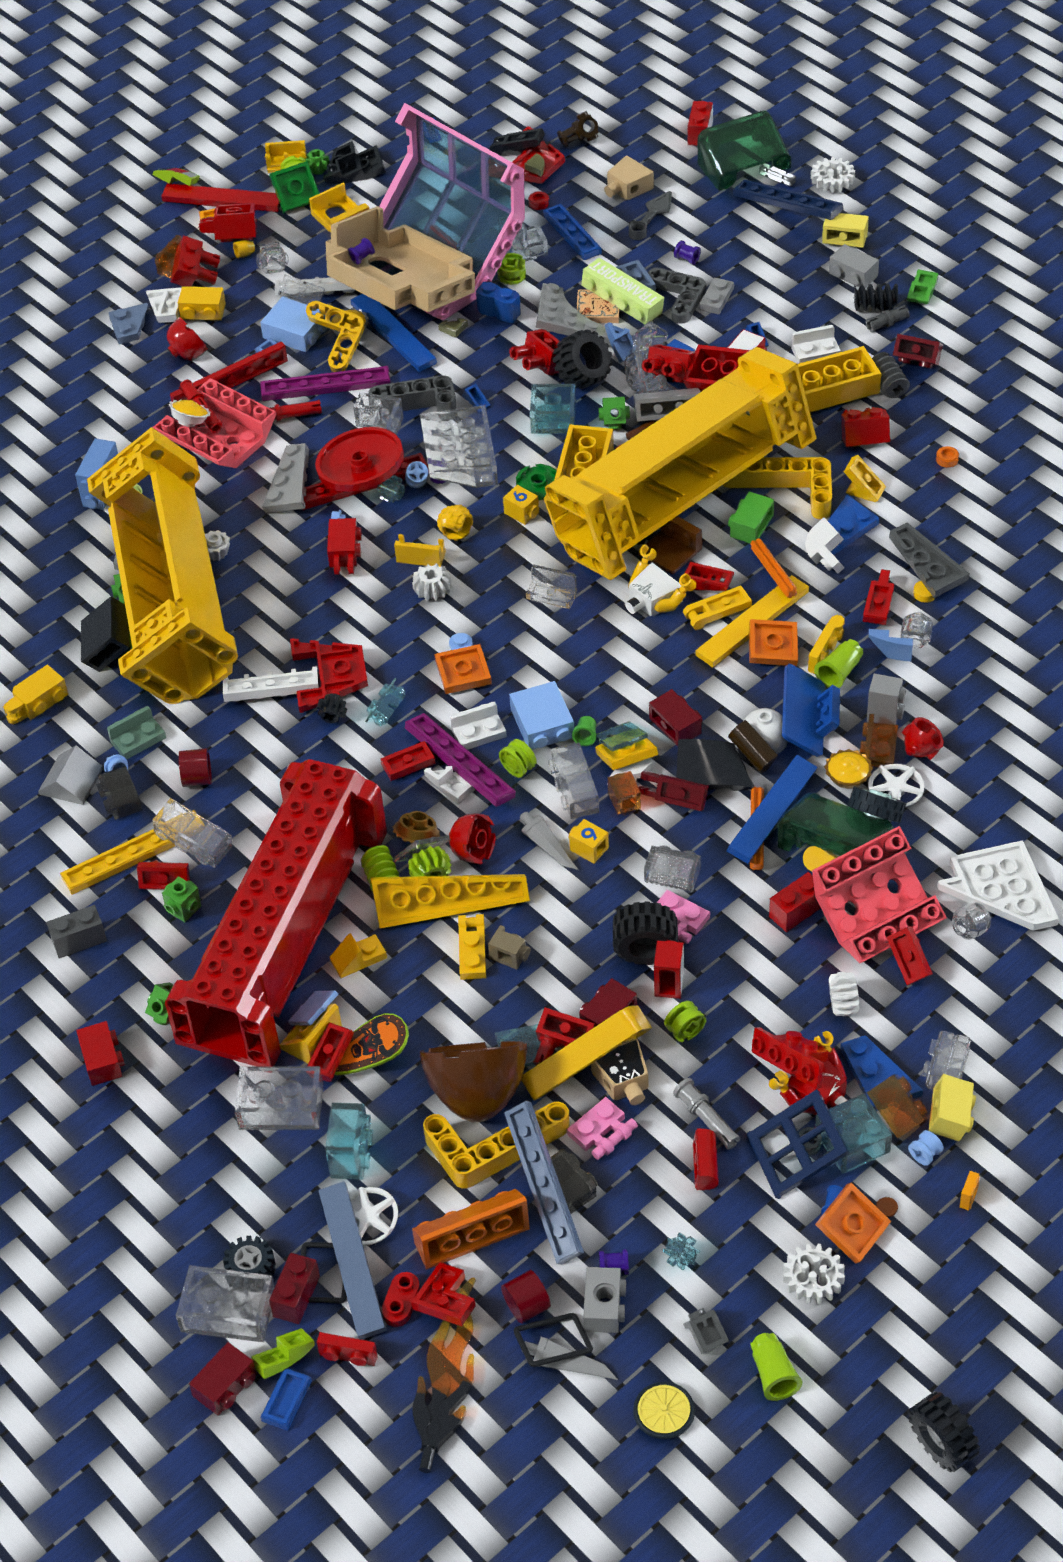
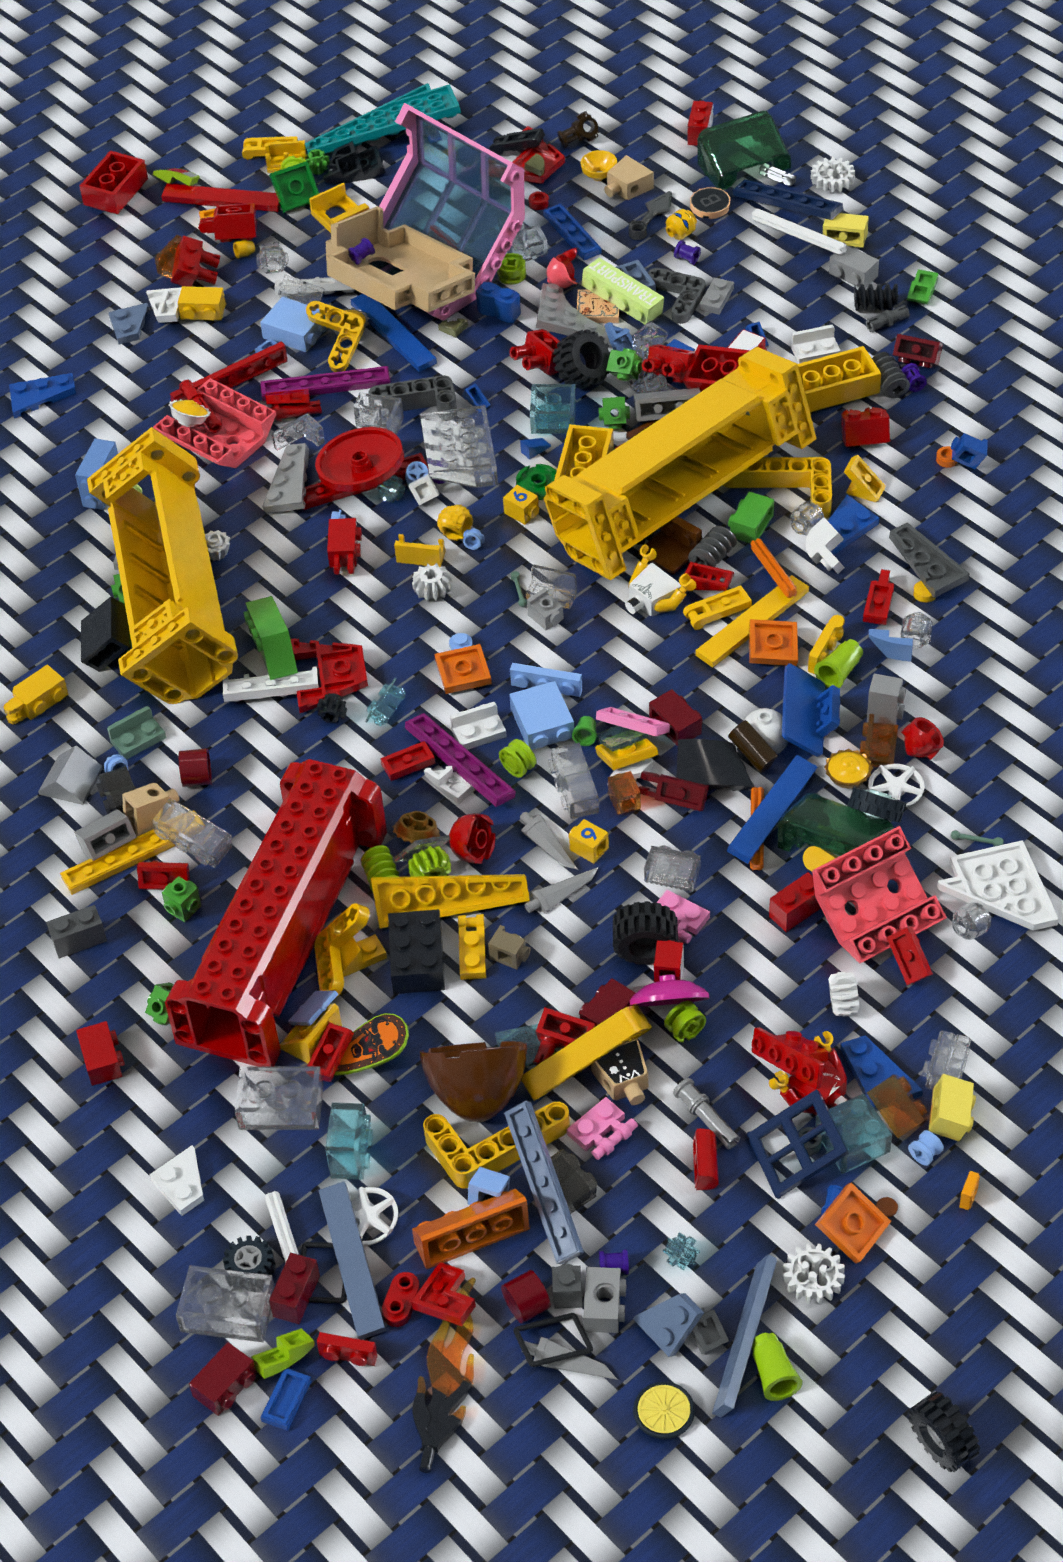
red cylinder [167,317,208,360] -> none
none -> blue wing [9,373,76,419]
none -> light grey brick [74,809,137,861]
none -> red brick [79,151,148,214]
none -> tan torso [122,783,179,837]
none -> white wing [149,1146,204,1216]
none -> yellow plate [242,136,298,160]
none -> bright green wedge [243,596,298,680]
none -> red wing [265,389,310,407]
none -> white axle [265,1191,299,1263]
none -> clear bracket [272,413,325,451]
none -> teal wing [305,83,461,154]
none -> yellow beam [314,903,370,998]
none -> black brick [388,909,445,994]
none -> white plate [409,474,439,505]
none -> light blue plate [463,528,485,550]
none -> light blue panel [468,1167,510,1205]
none -> light blue plate [510,663,583,697]
none -> sand green hinge [511,571,527,607]
none -> blue piece [520,438,551,460]
none -> light grey bar [525,867,599,913]
none -> light grey brick [527,588,564,630]
none -> coral hair [547,248,578,289]
none -> dark grey brick [552,1264,583,1309]
none -> yellow piece [581,150,617,181]
none -> bright pink tile [596,707,670,736]
none -> bright green brick [606,348,642,382]
none -> dark pink dish [630,975,709,1007]
none -> sand blue wing [633,1293,704,1357]
none -> yellow head [666,209,697,240]
none -> dark grey piece [688,526,737,567]
none -> tile [690,188,730,219]
none -> sand blue tile [712,1254,777,1418]
none -> white axle [752,208,847,255]
none -> clear head [790,501,824,536]
none -> dark purple bush [902,363,927,392]
none -> blue brick [951,433,988,469]
none -> sand green hinge [951,830,1004,847]

